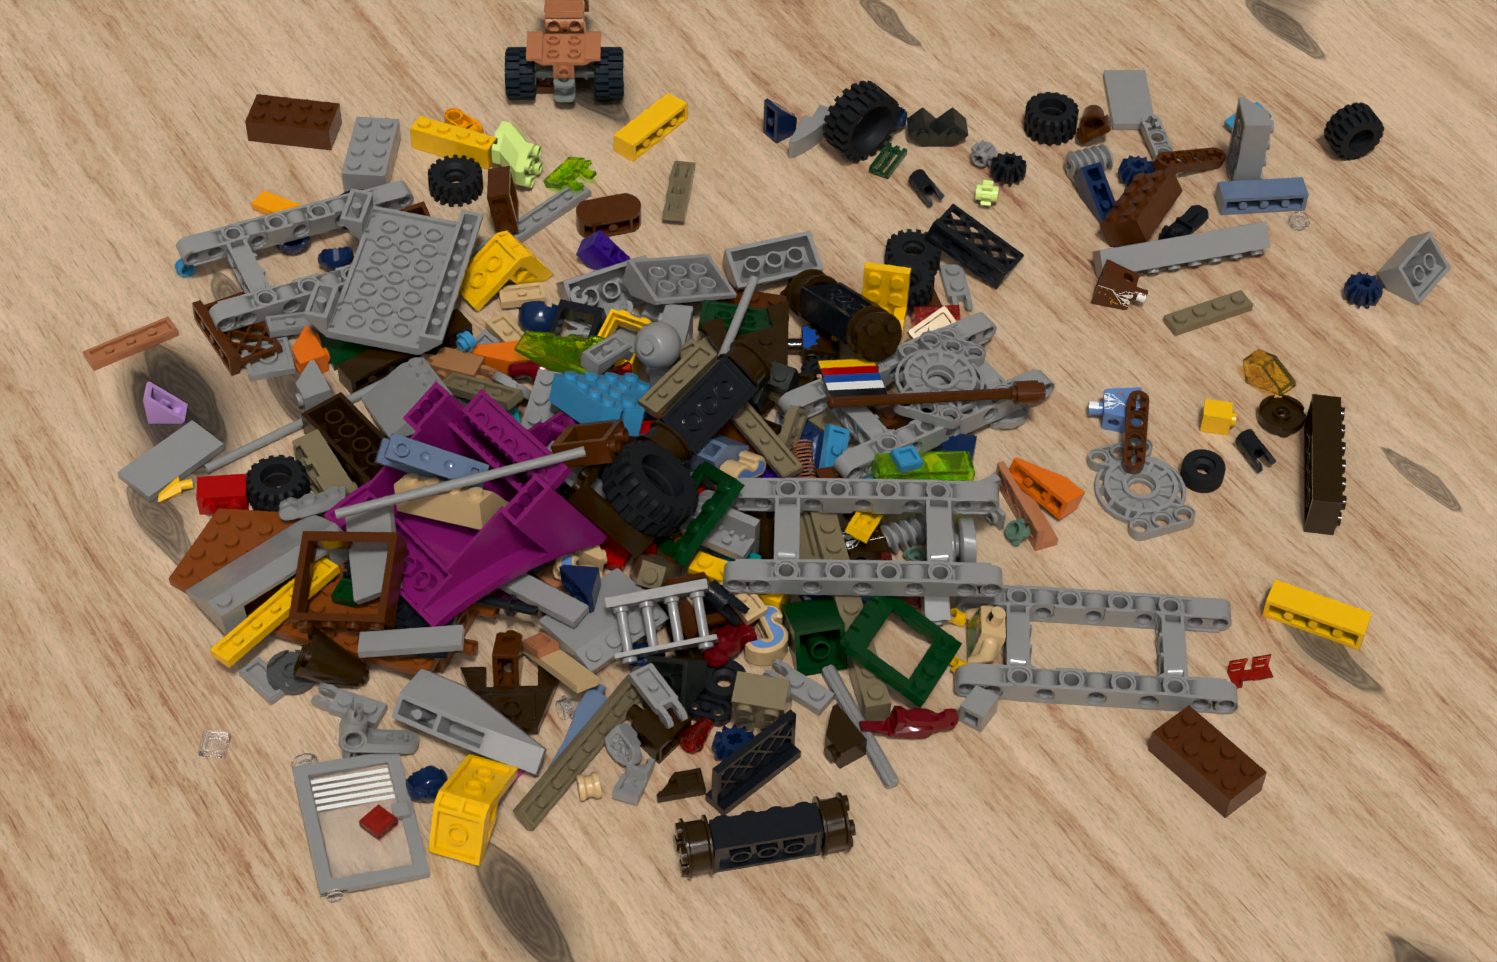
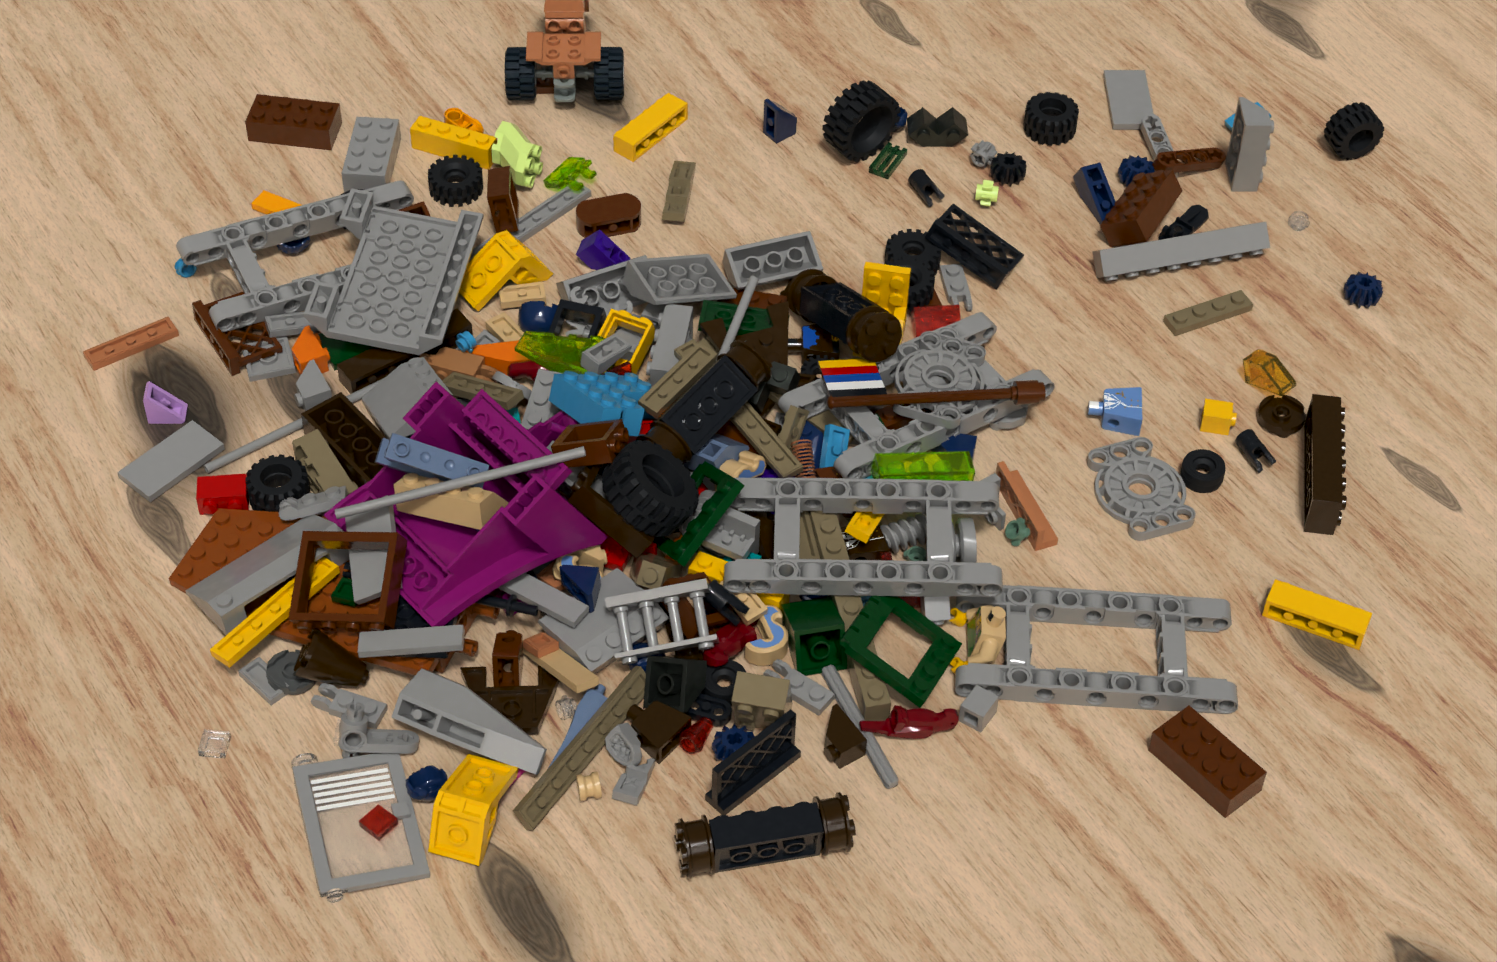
yellow bar [158,477,193,503] -> none
dark blue hair [318,247,354,272] -> none
light grey hinge [628,663,688,729] -> none
light grey brick [634,322,682,369] -> none
dark brown tile [657,768,706,803] -> none
light grey slope [789,105,830,158] -> none
dark azure tile [890,445,923,473] -> none
tan plate [907,305,957,340] -> none
orange slope [1009,457,1085,520] -> none
light grey piece [1065,144,1113,180] -> none
reddish brown piece [1077,105,1111,144] -> none
reddish brown torso [1091,259,1148,310] -> none
reddish brown beam [1122,390,1149,474] -> none
sand blue brick [1214,177,1309,215] -> none
clear red piece [1227,654,1273,689] -> none
light grey slope [1377,232,1451,305] -> none

